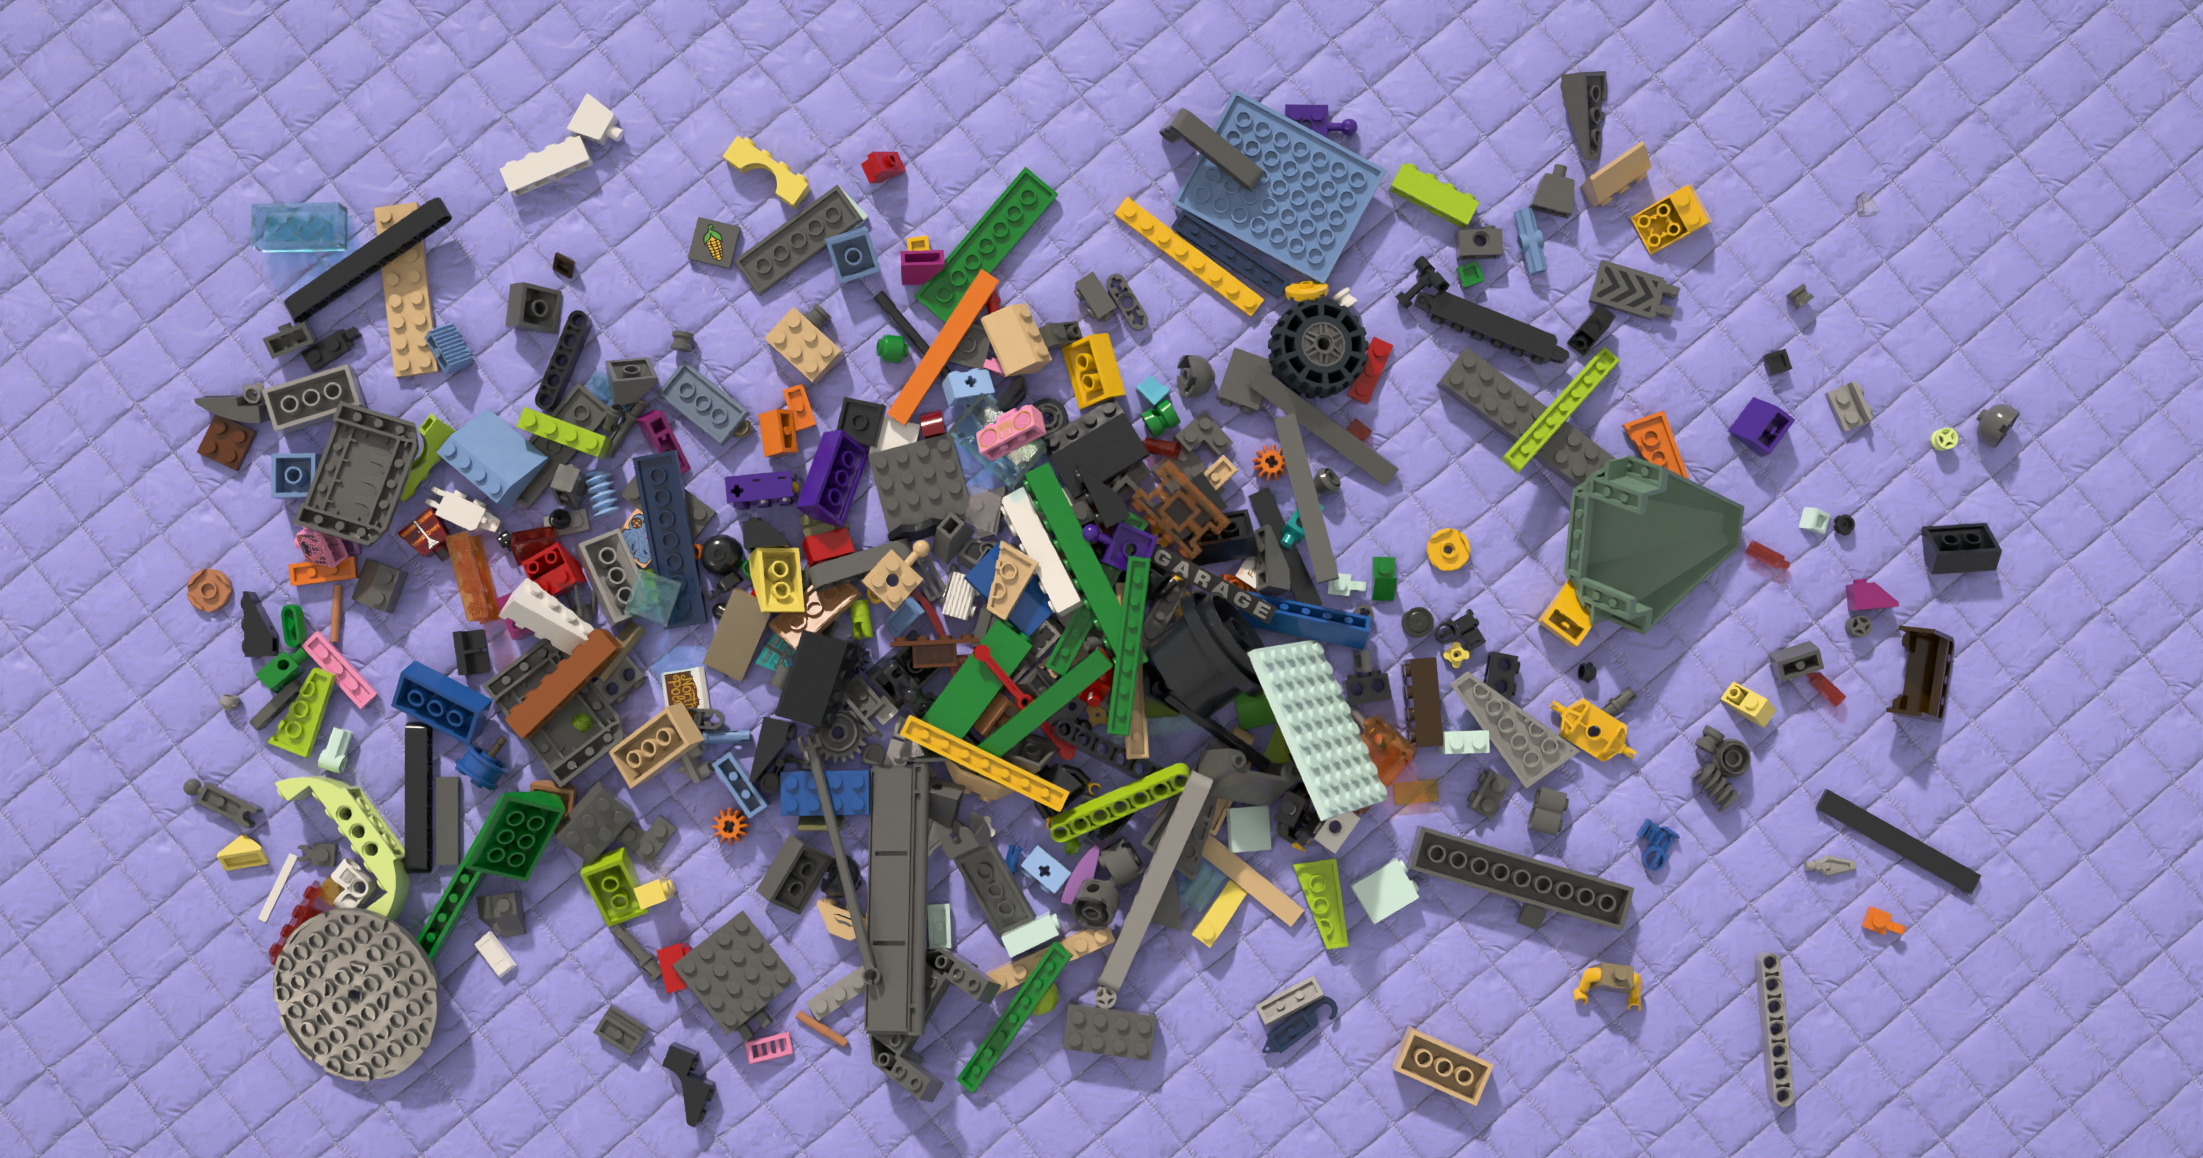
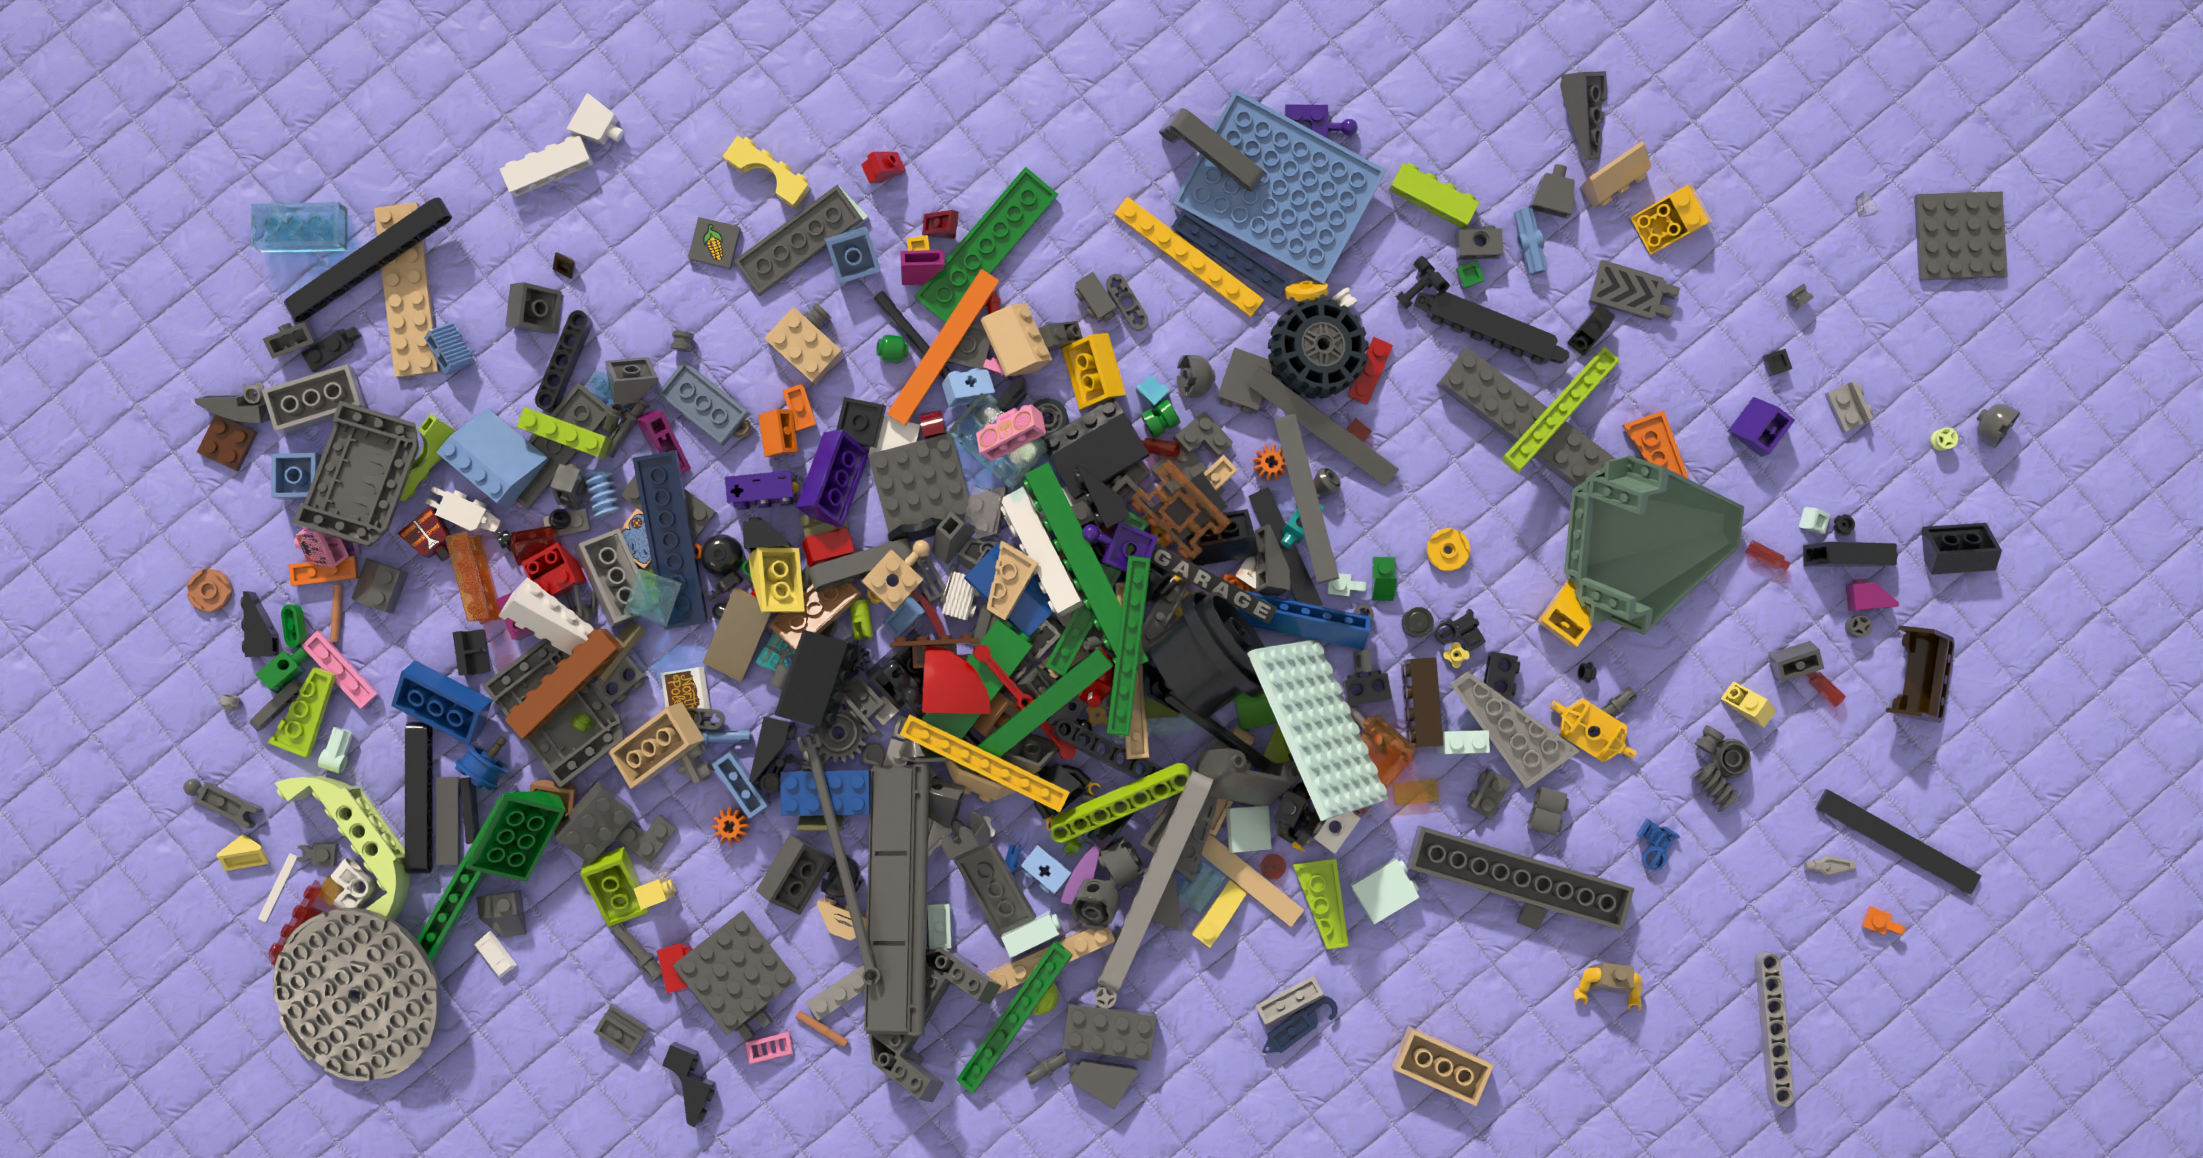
none -> black tile [460,777,480,844]
none -> dark red slope [922,210,959,239]
none -> red brick [922,646,991,714]
none -> dark grey pin [1025,1050,1069,1085]
none -> dark grey slope [1068,1058,1138,1110]
none -> clear red piece [1260,854,1286,879]
none -> black slope [1803,542,1898,567]
none -> dark grey plate [1914,191,2008,280]

